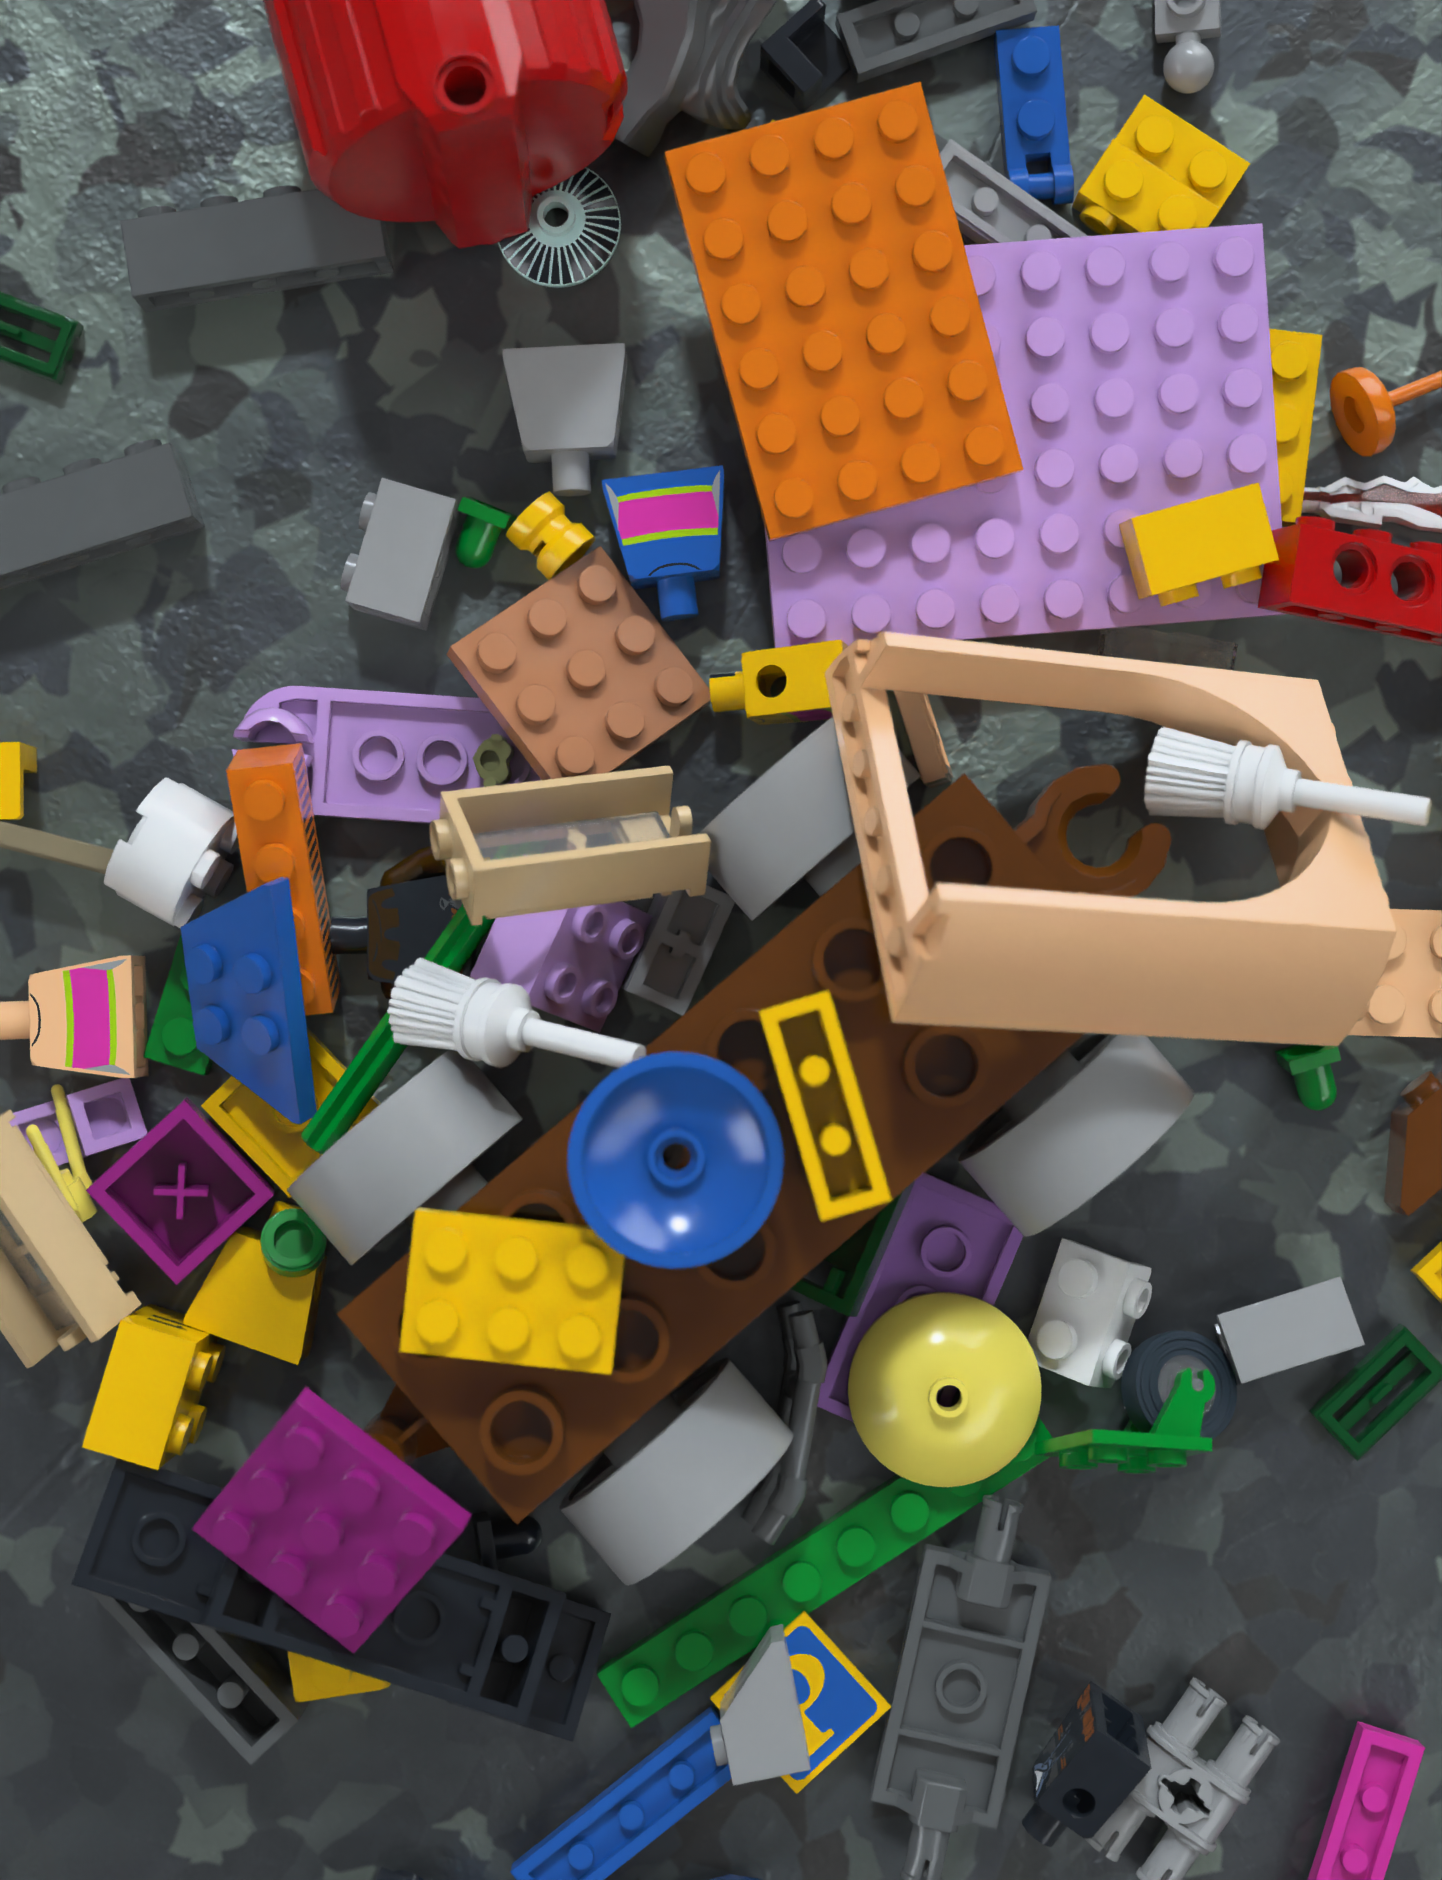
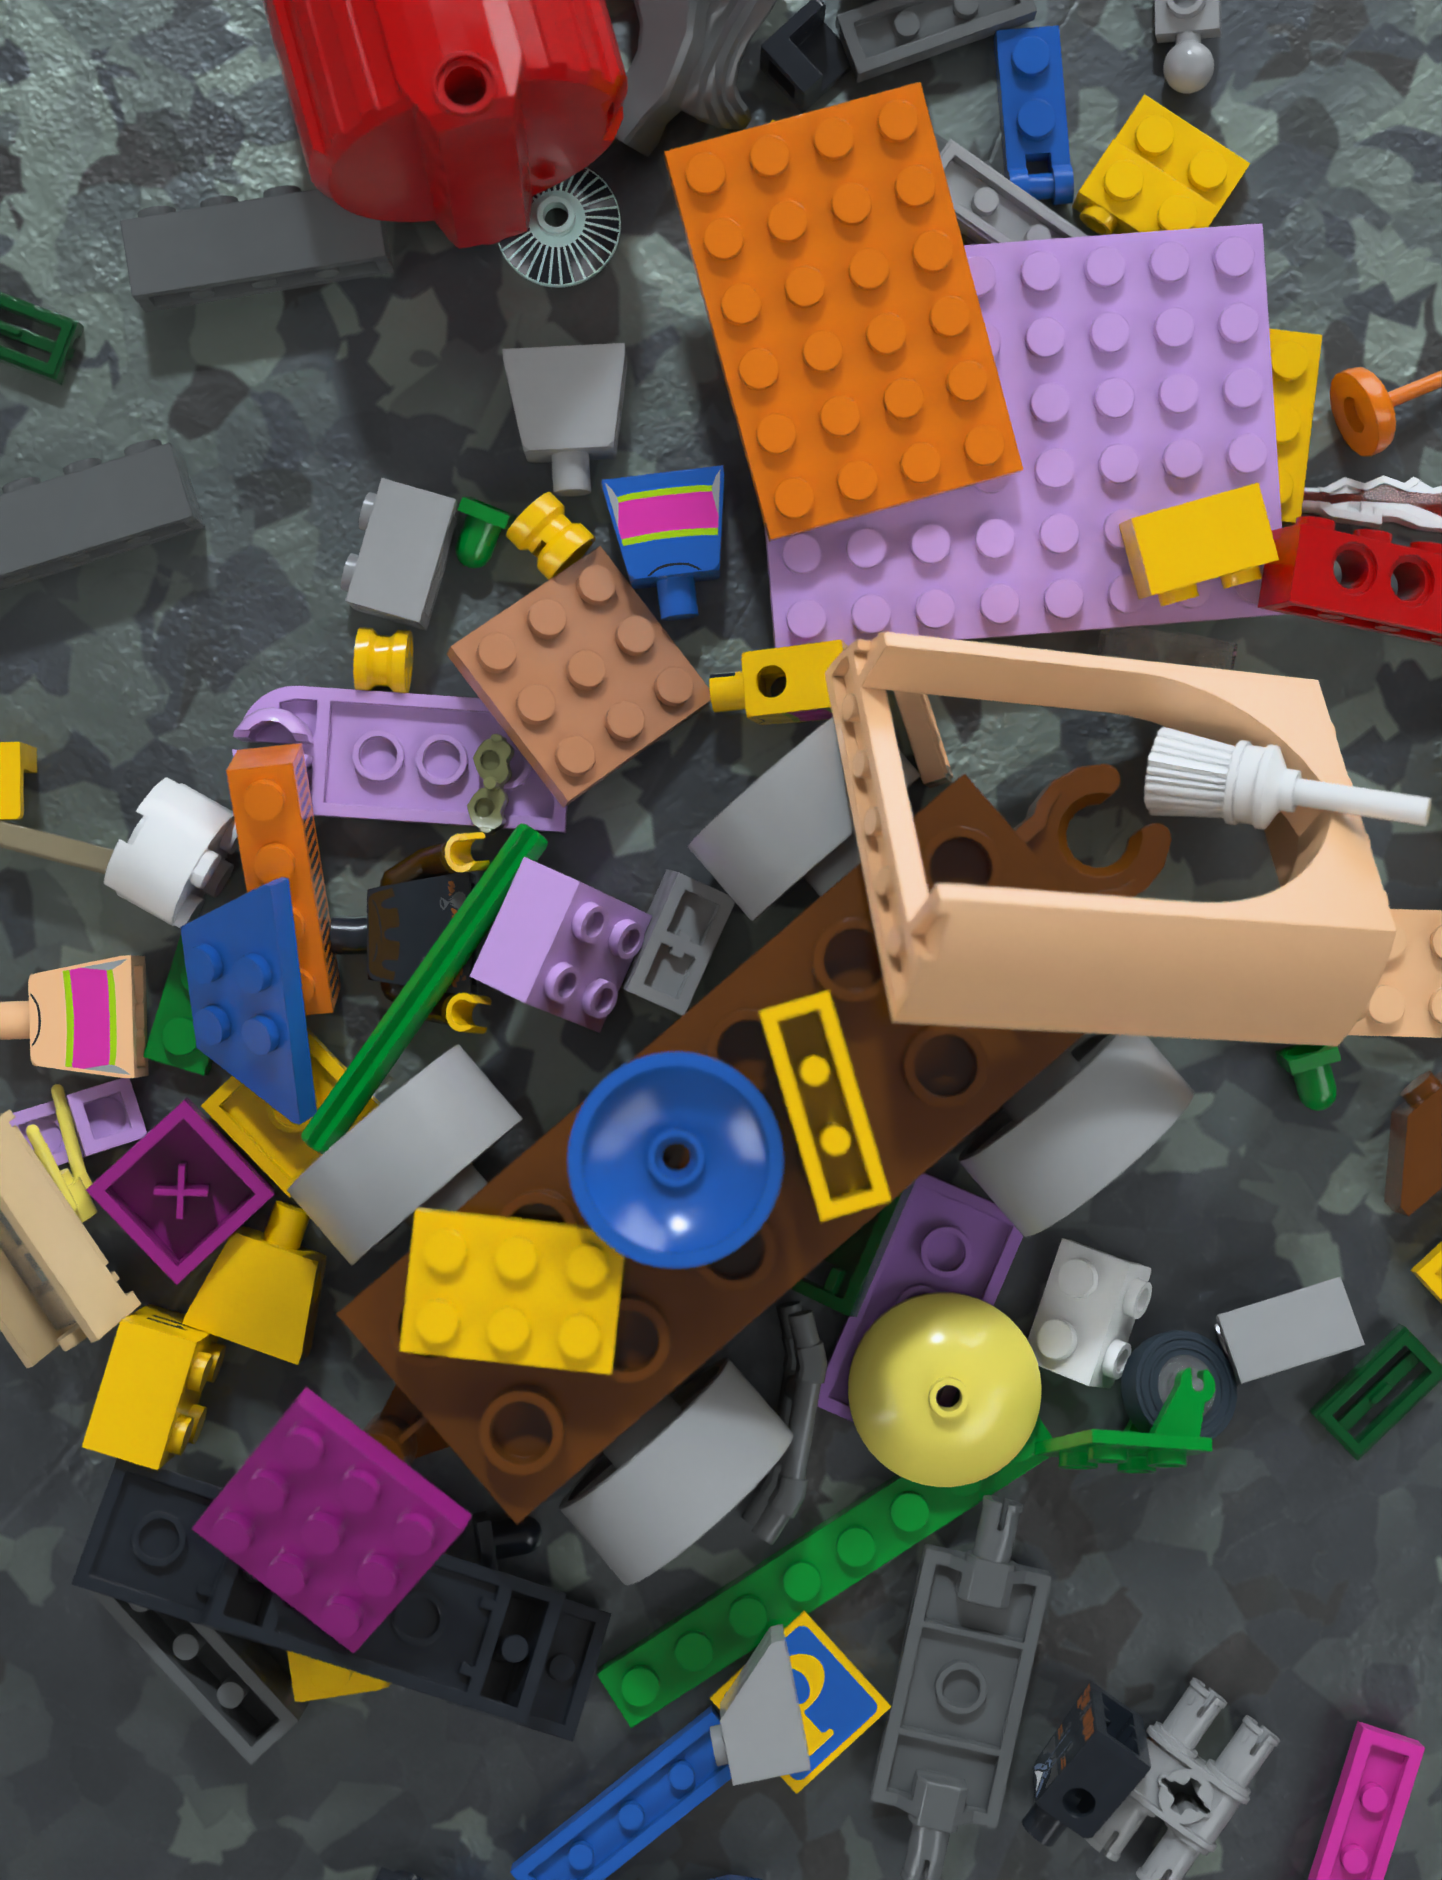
green tile [261,1208,327,1277] -> none
white piece [387,958,646,1068] -> none
tan door [430,766,711,926] -> none
none -> yellow wheel [353,627,413,693]

